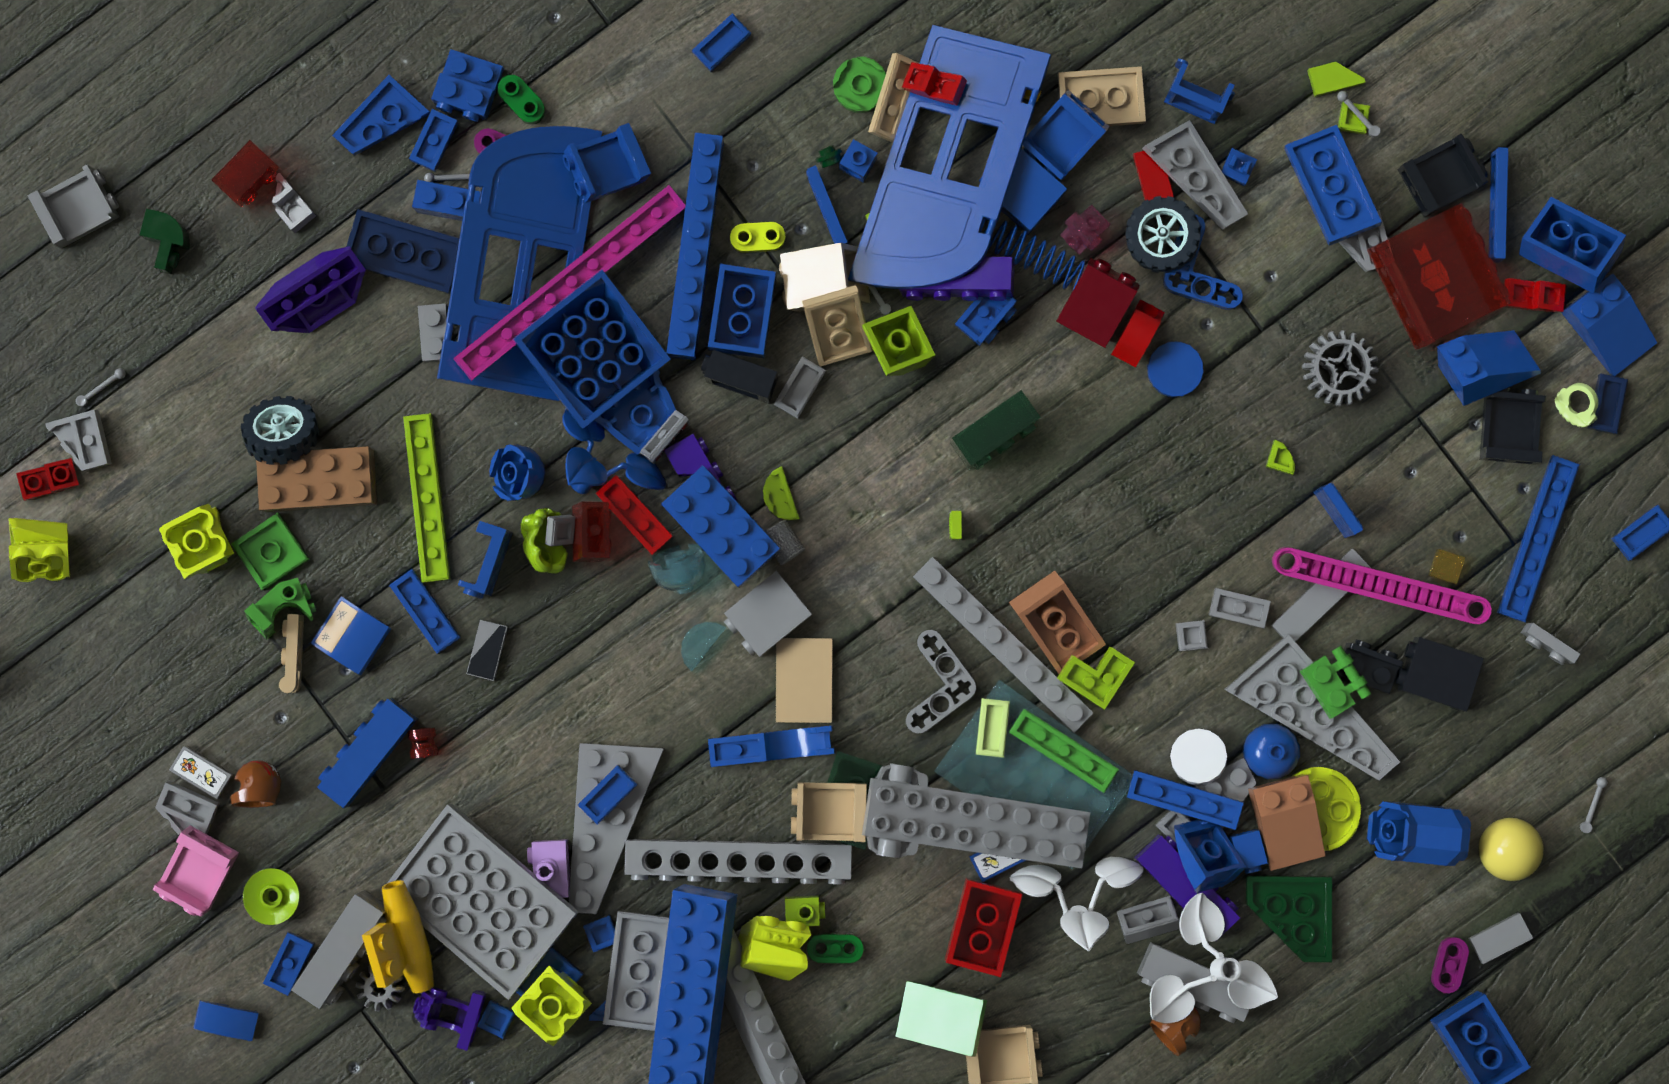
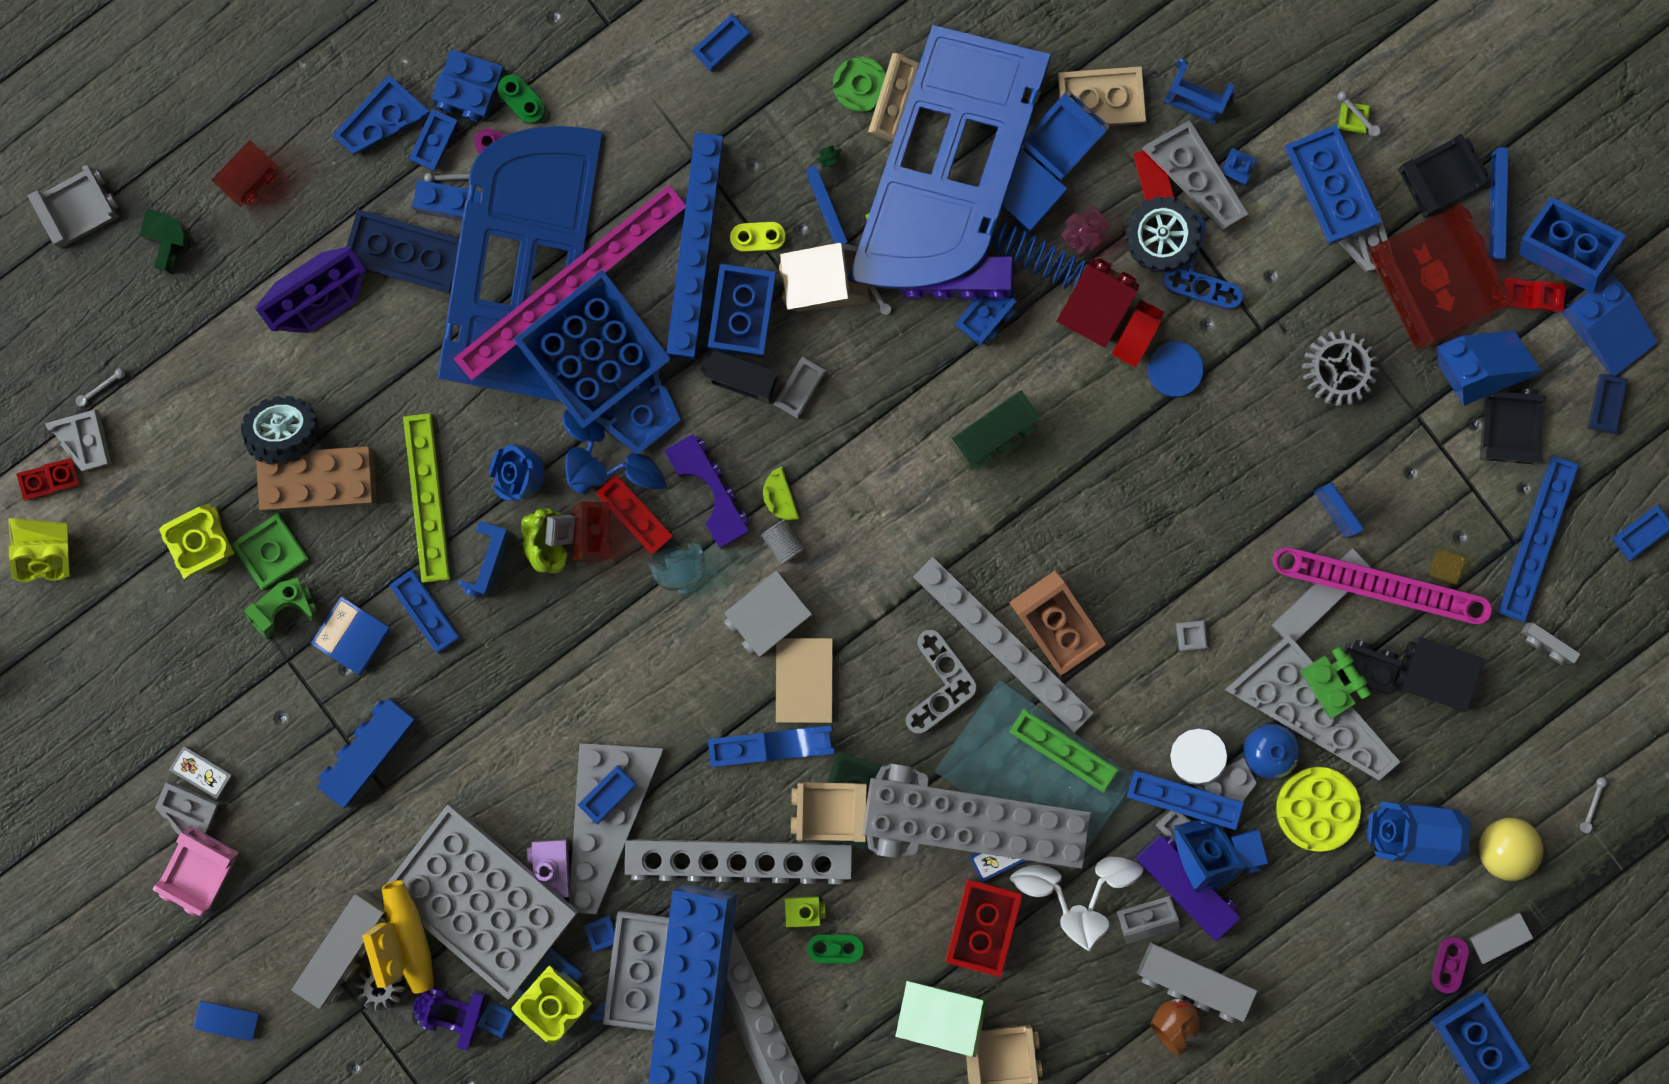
dark orange helmet [230,760,281,808] -> none
lime dish [243,868,300,925] -> none
blue plate [263,931,315,996] -> none
light grey slope [272,173,316,233] -> none
tan plate [279,614,304,693] -> none
clear red wheel [407,727,438,759] -> none
light grey plate [418,304,448,362] -> none
black tile [466,620,508,681] -> none
blue panel [563,123,651,203] -> none
light grey slope [640,410,690,464] -> none
blue brick [661,465,781,588] -> none
clear light blue tile [681,622,726,672] -> none
neon yellow piece [738,916,811,981] -> none
tan tile [802,285,873,367] -> none
blue brick [839,139,878,183] -> none
lime slope [862,306,935,376] -> none
red slope [902,62,967,106] -> none
lime tile [949,511,962,540] -> none
yellowish green tile [975,698,1010,758] -> none
lime plate [1057,647,1135,710] -> none
white plant [1150,893,1278,1023] -> none
light grey plate [1208,588,1271,628] -> none
dark green plate [1246,876,1332,962] -> none
nougat slope [1248,774,1325,871] -> none
lime tile [1266,440,1295,475] -> none
lime tile [1307,62,1365,97] -> none
yellowish green piece [1555,383,1599,427] -> none

